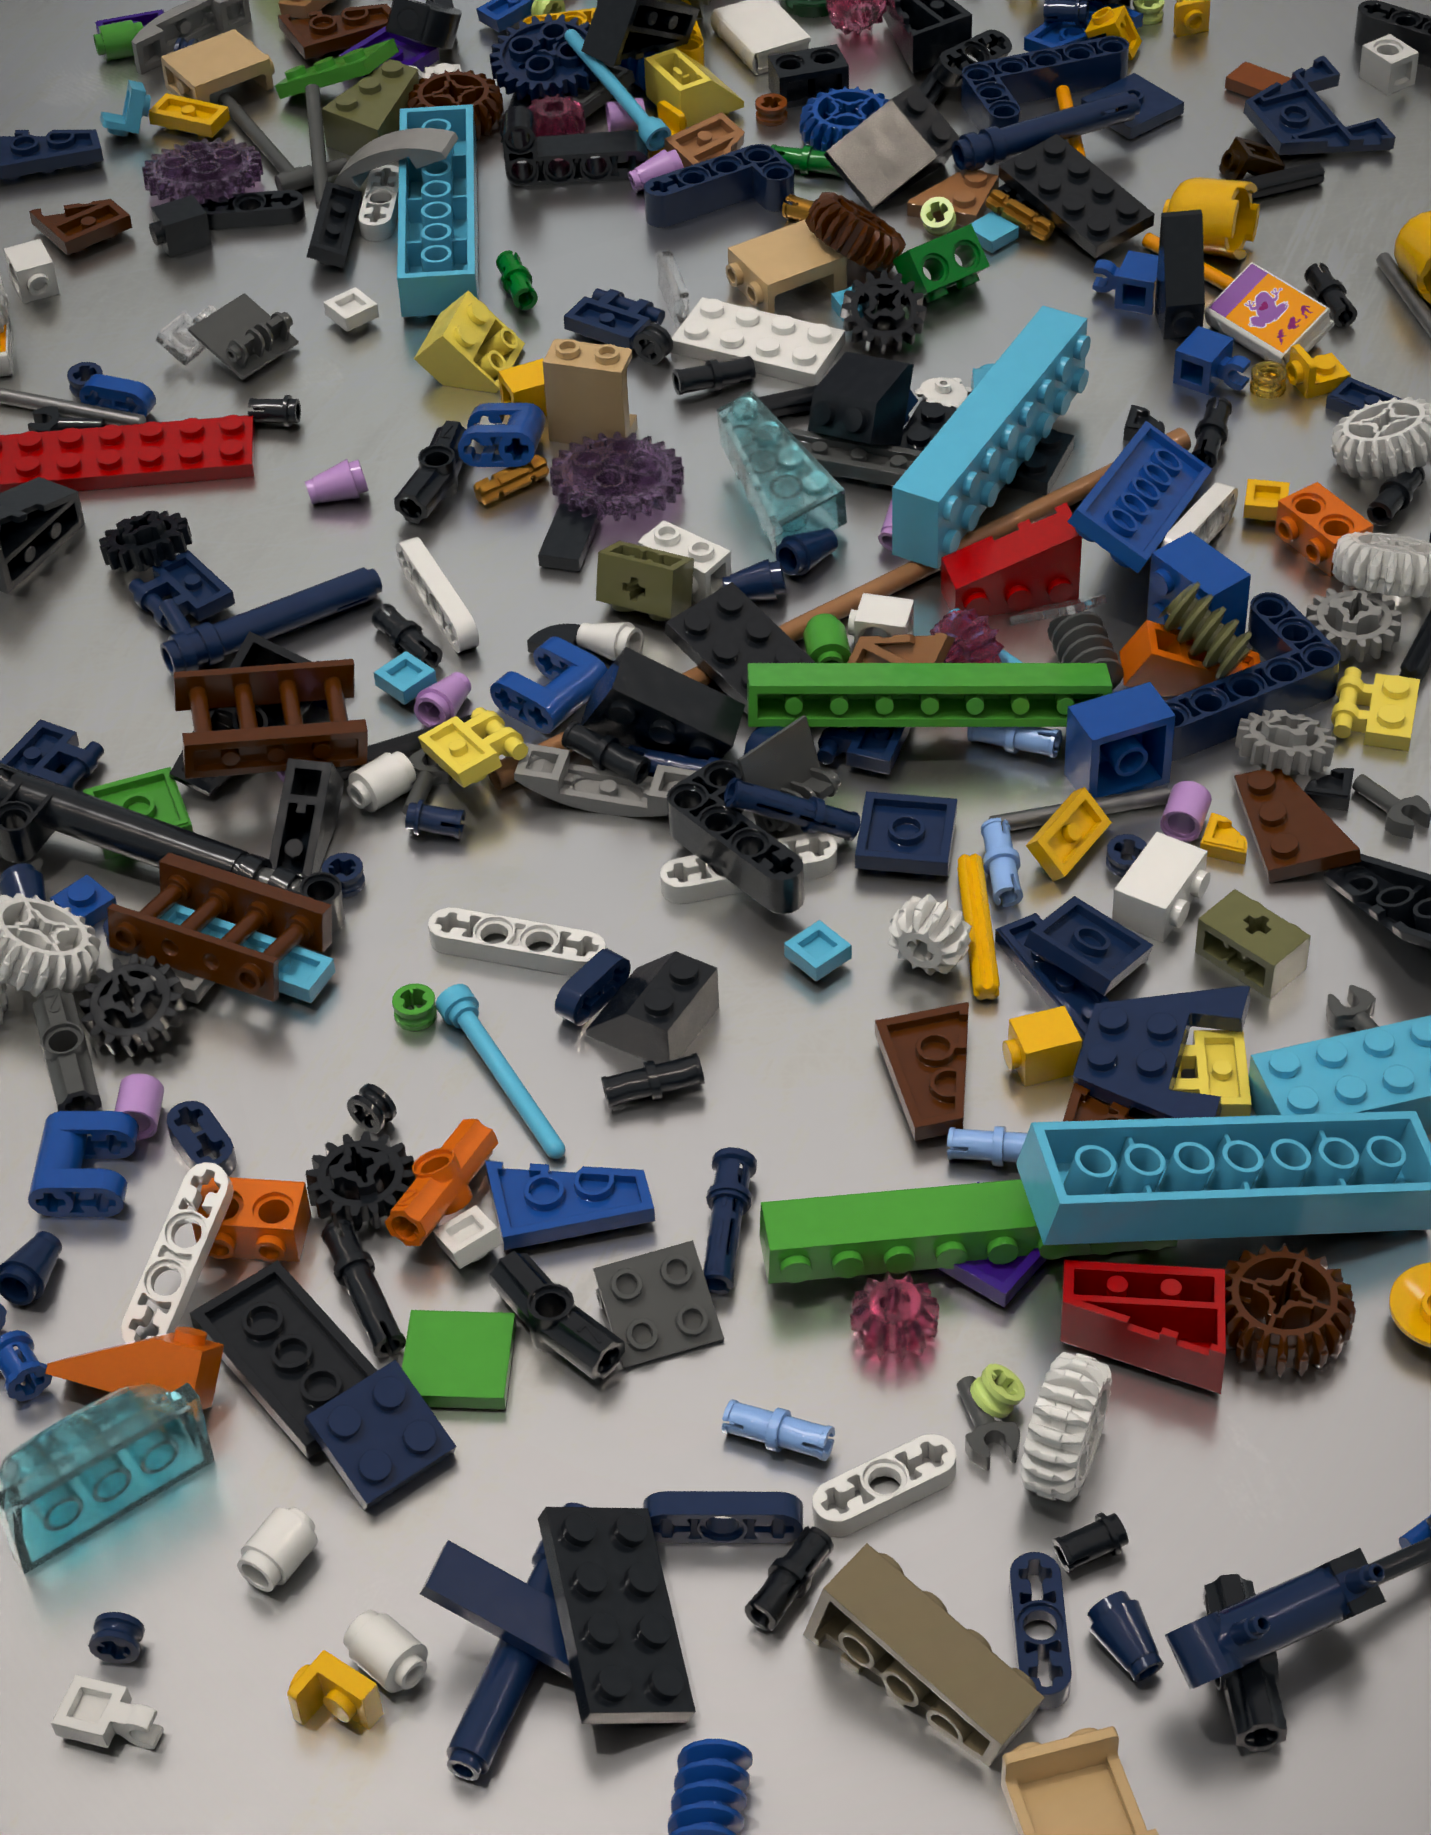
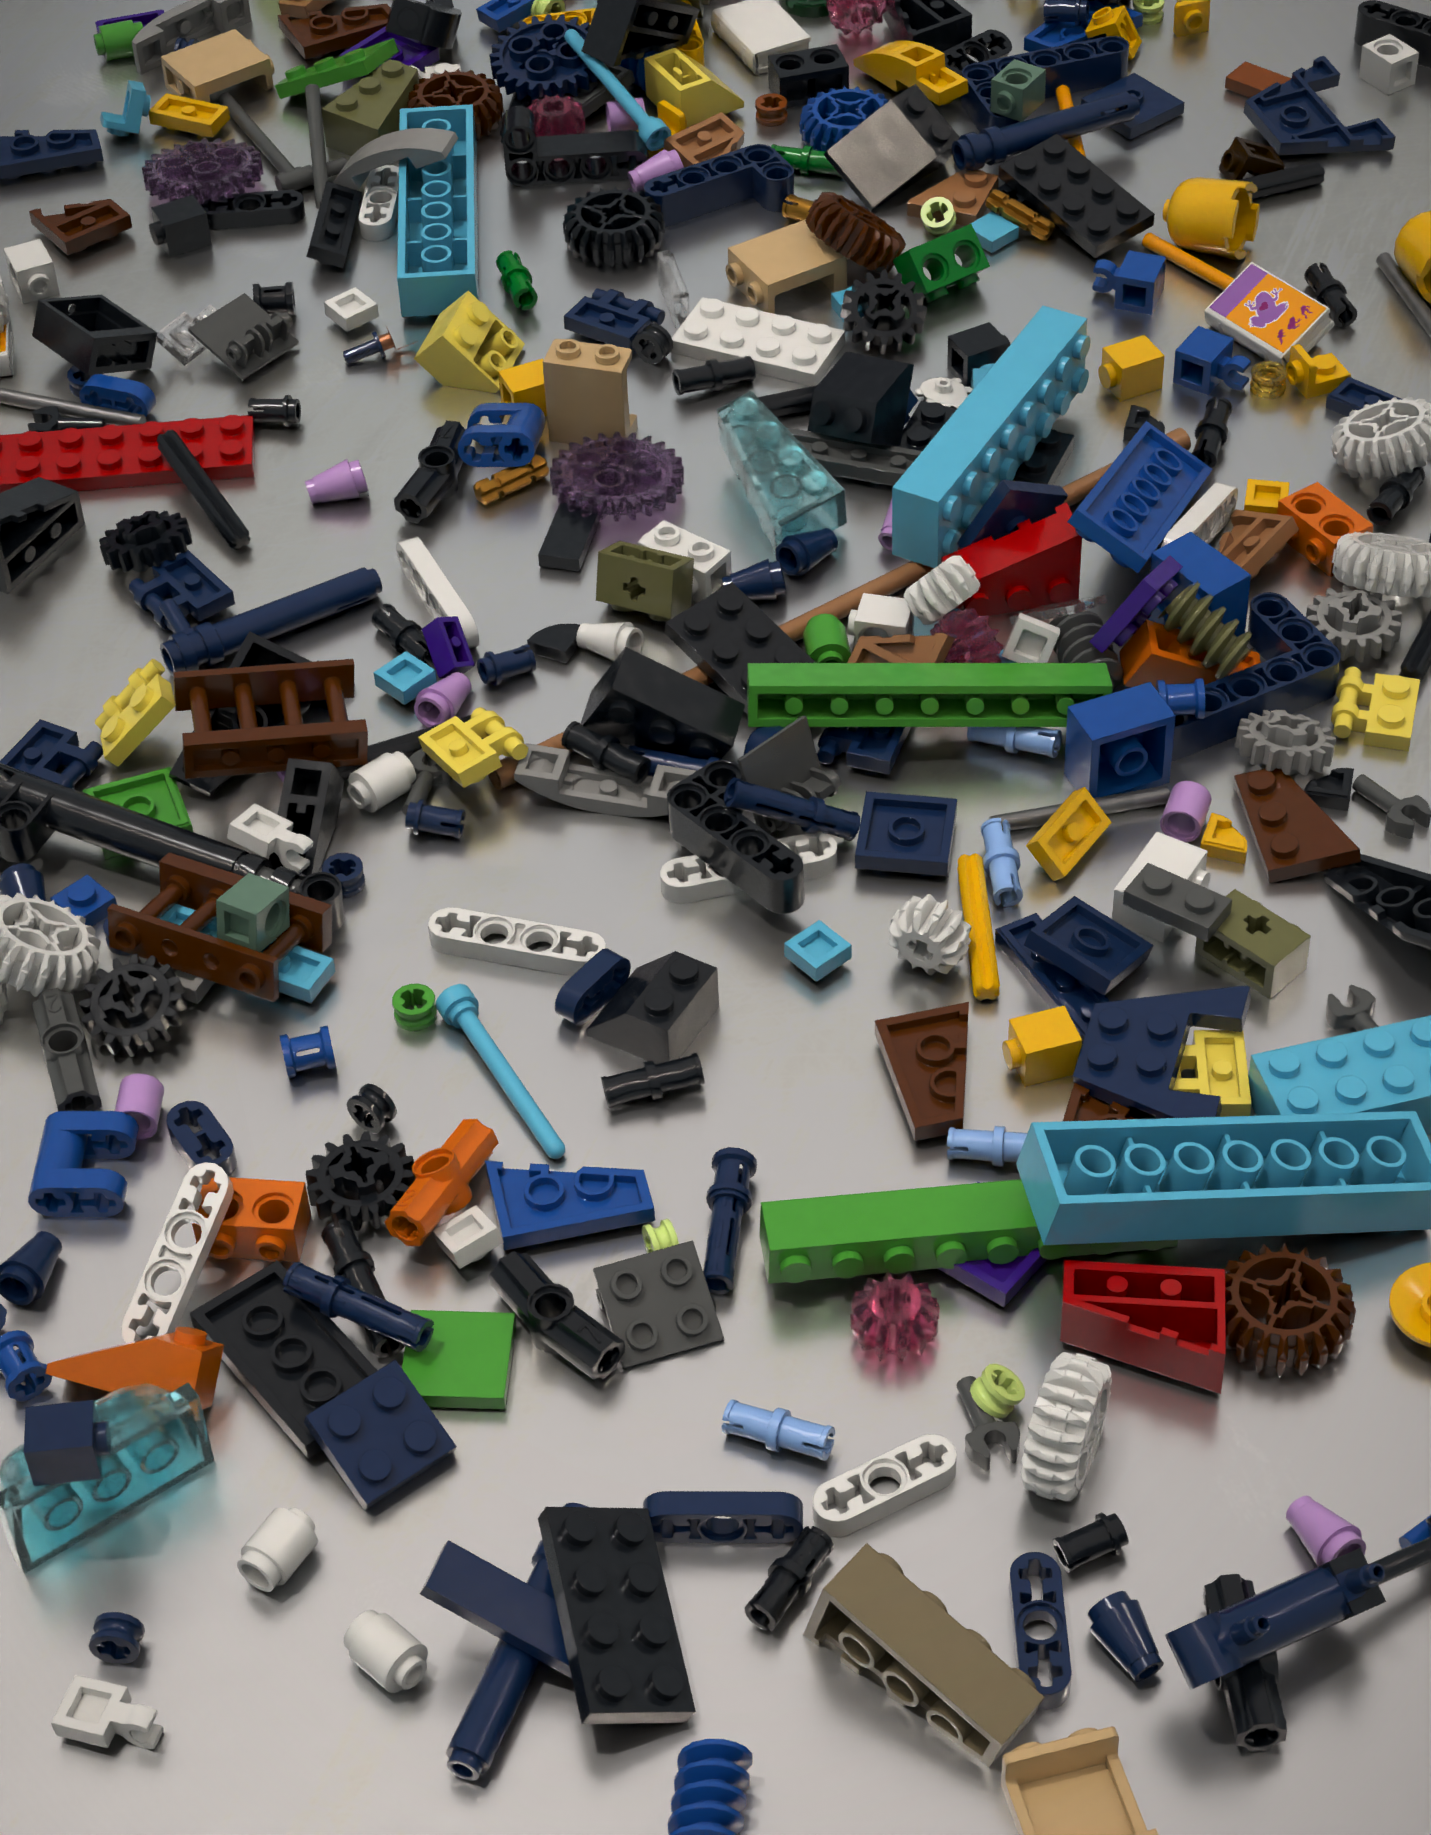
yellow bracket [287,1650,384,1730] -> none
blue connector [490,636,608,734] -> none
dark blue bush [1106,834,1147,878] -> none
black slope [1154,209,1205,339] -> none
none -> dark blue brick [24,1400,112,1486]
none -> black window [32,294,158,375]
none -> light yellow plate [95,659,176,767]
none -> black axle [157,430,251,550]
none -> sand green brick [216,873,290,952]
none -> white plate [227,803,314,873]
none -> black bush [253,282,296,316]
none -> blue bush [280,1025,336,1079]
none -> dark blue pin [283,1262,434,1352]
none -> dark blue piece [343,326,418,364]
none -> dark purple piece [421,616,475,679]
none -> dark blue pin [477,644,536,686]
none -> black gear [563,187,665,268]
none -> yellowish green bush [642,1219,679,1253]
none -> yellow slope [853,40,968,106]
none -> white gear [903,555,980,625]
none -> black brick [947,322,1011,387]
none -> dark blue plate [957,480,1068,549]
none -> sand green brick [990,59,1046,122]
none -> white plate [1002,613,1060,663]
none -> dark purple plate [1089,555,1183,653]
none -> yellow brick [1098,335,1165,402]
none -> dark grey plate [1123,863,1232,942]
none -> blue bush [1156,678,1205,719]
none -> medium nougat wing [1218,509,1299,579]
none -> lavender cone [1286,1496,1366,1567]

